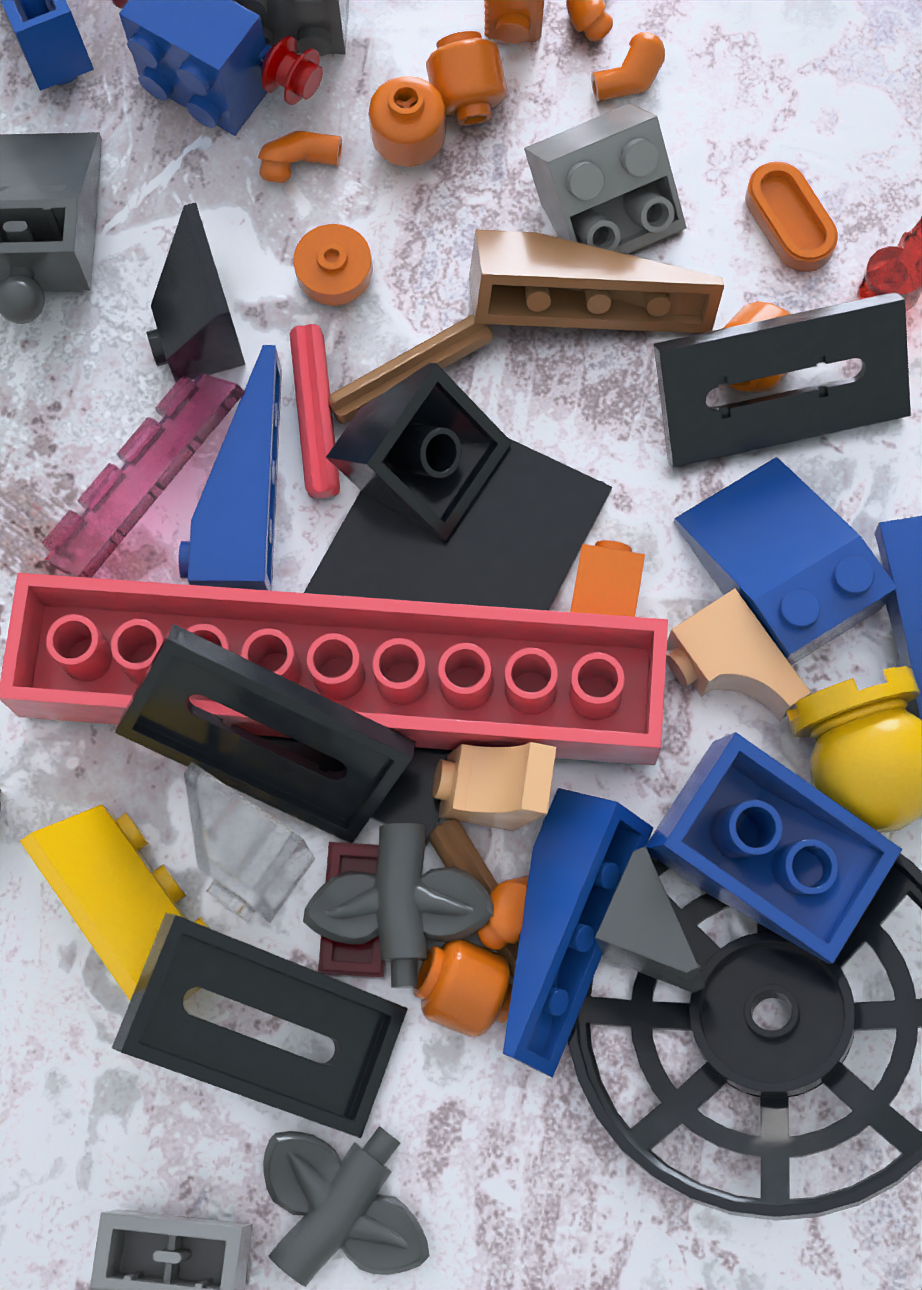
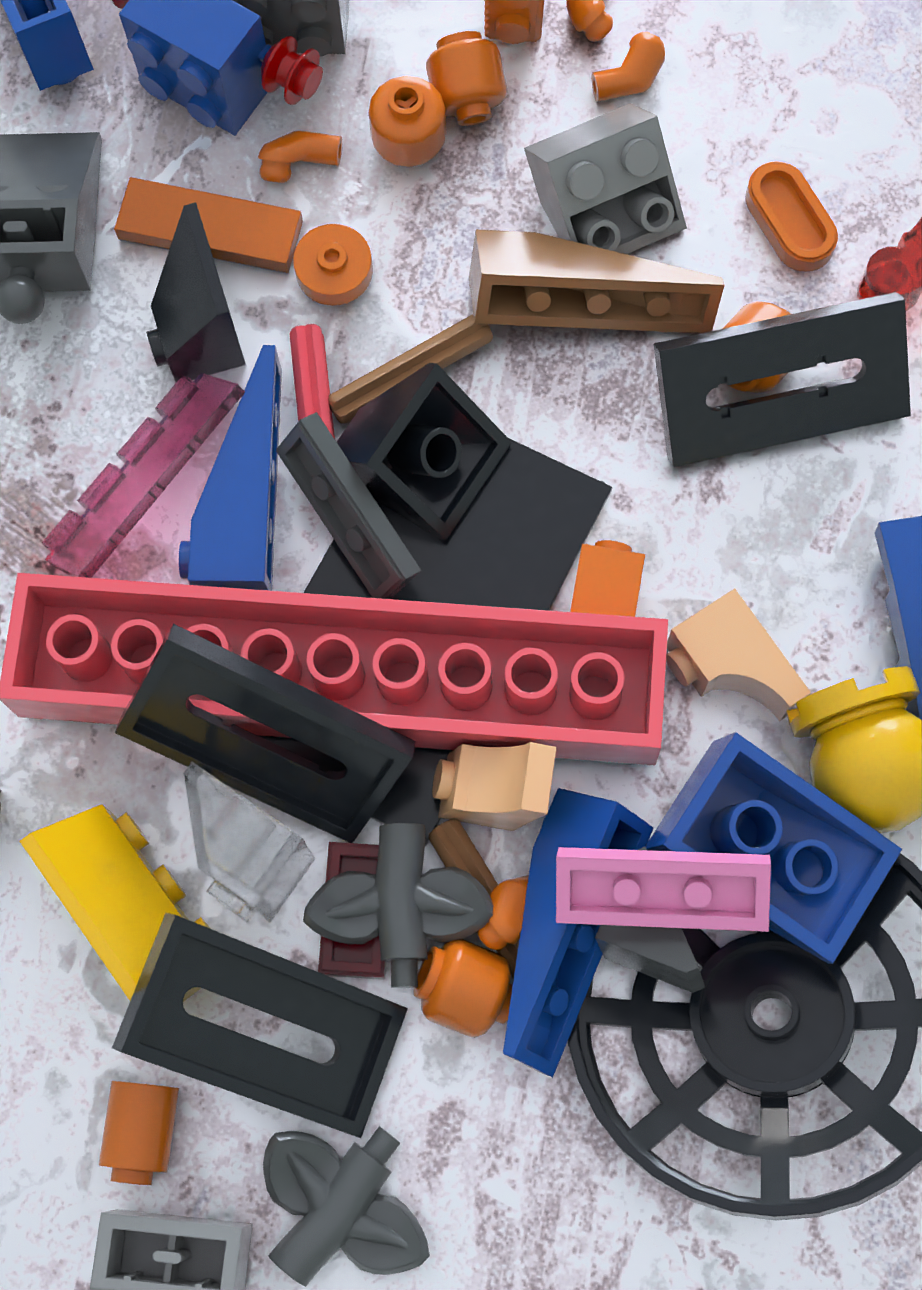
blue slope [673,457,898,665] -> none
none -> orange brick [99,1081,179,1185]
none -> orange tile [114,177,303,273]
none -> dark grey tile [276,412,422,599]
none -> bright pink plate [556,847,771,932]

